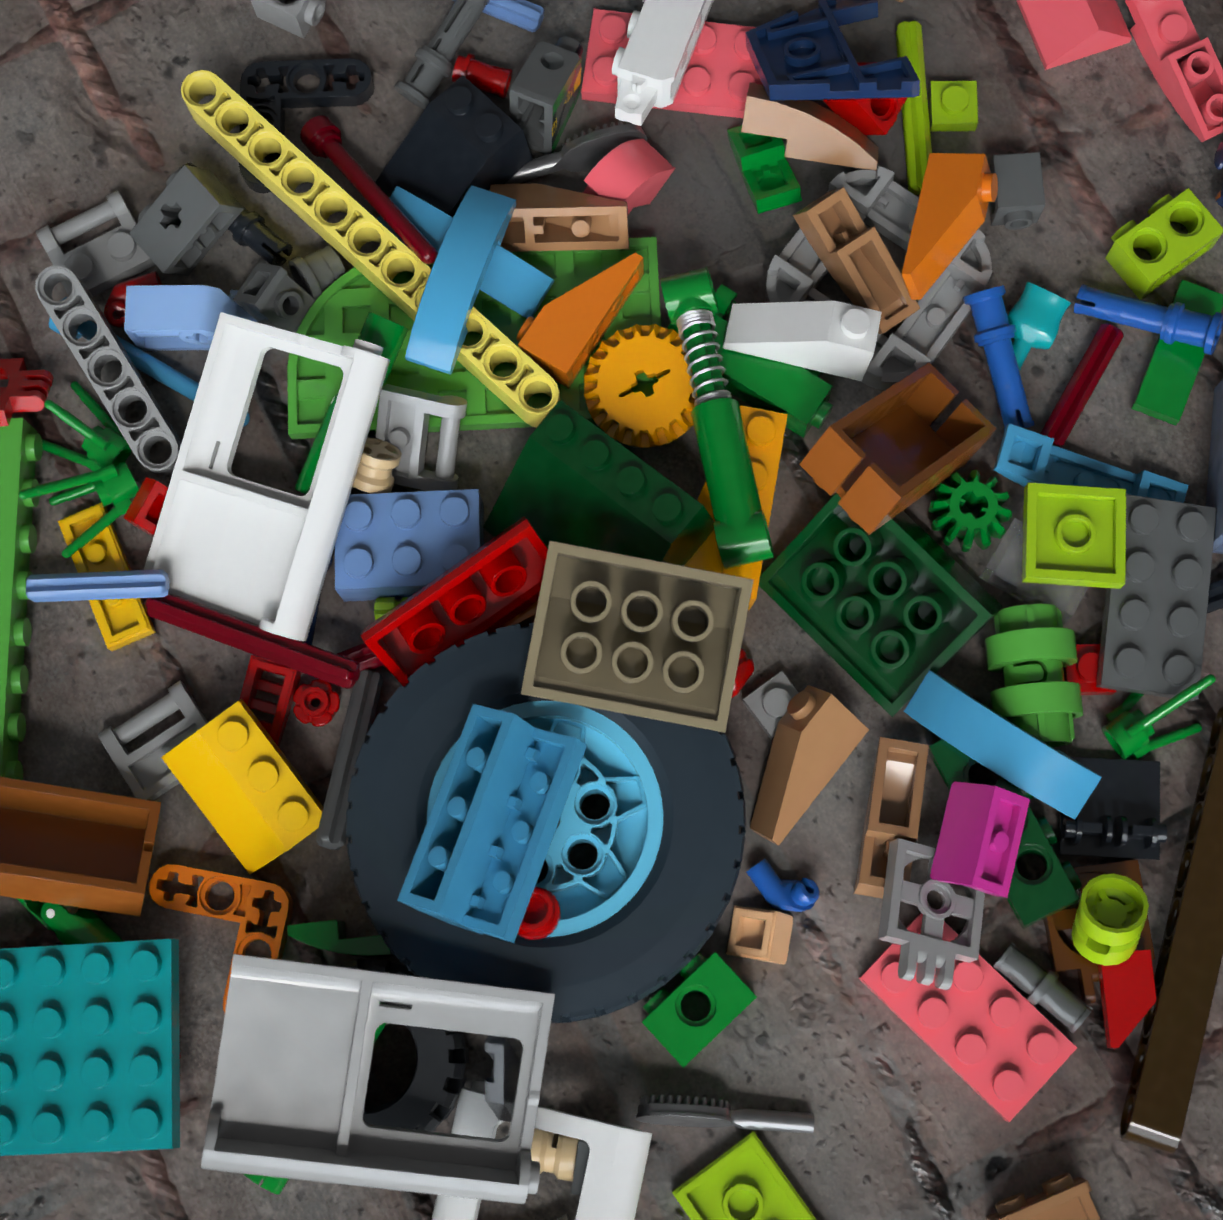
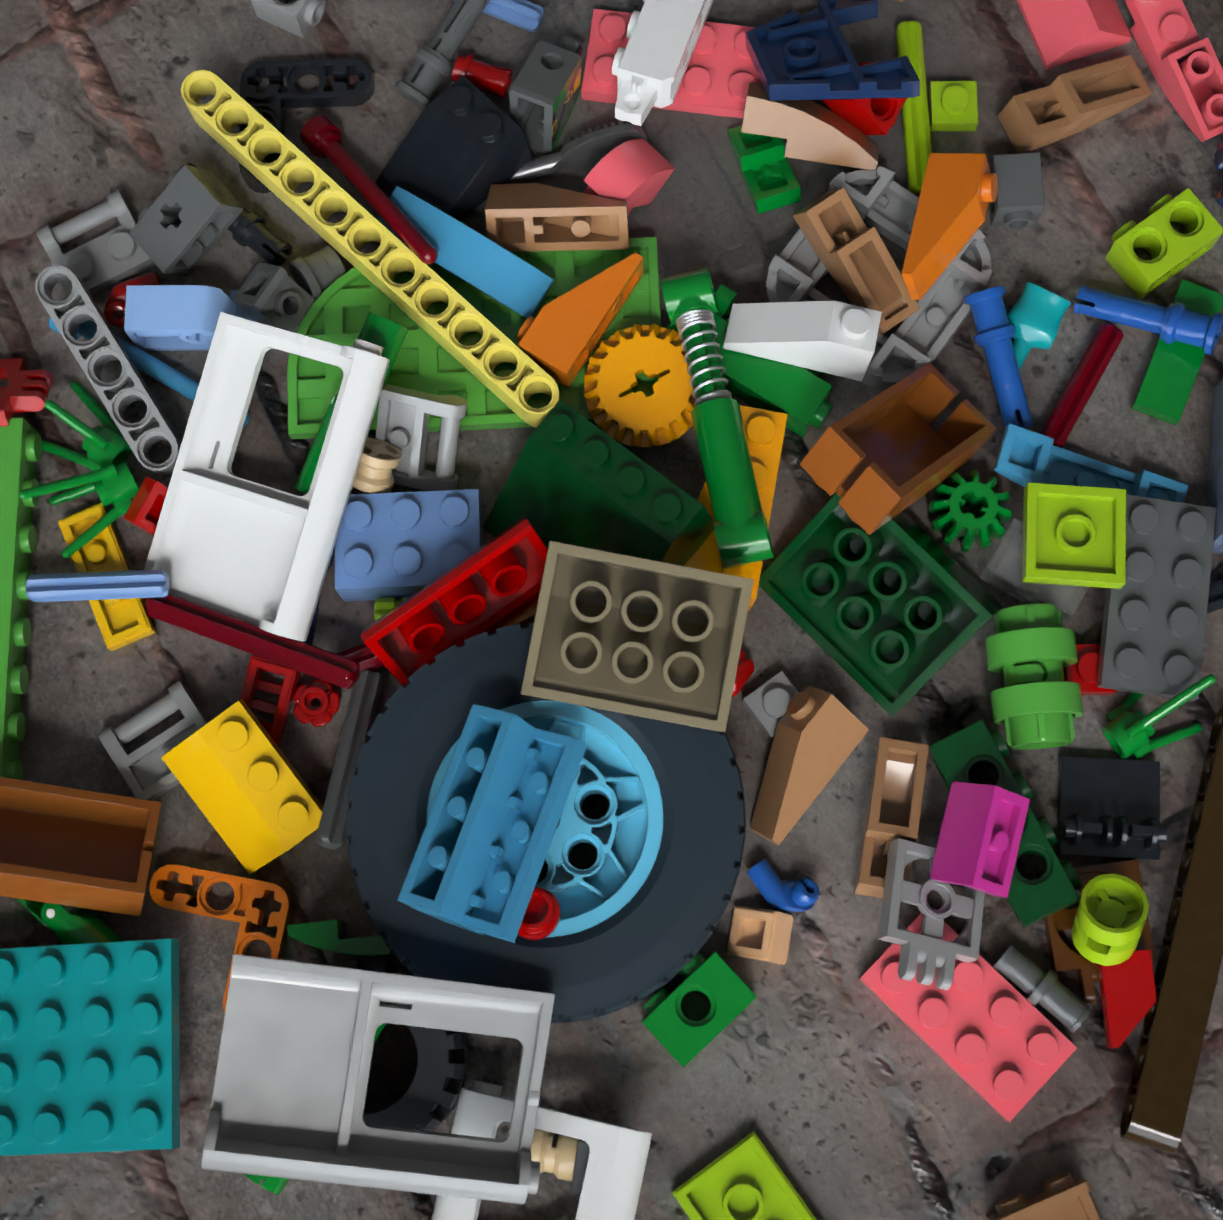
dark azure slope [405,185,517,375] -> none
black tile [485,1035,520,1122] -> none
flat silver piece [636,1095,814,1134] -> none
dark azure slope [903,670,1102,820] -> none
none -> medium nougat slope [997,55,1152,154]

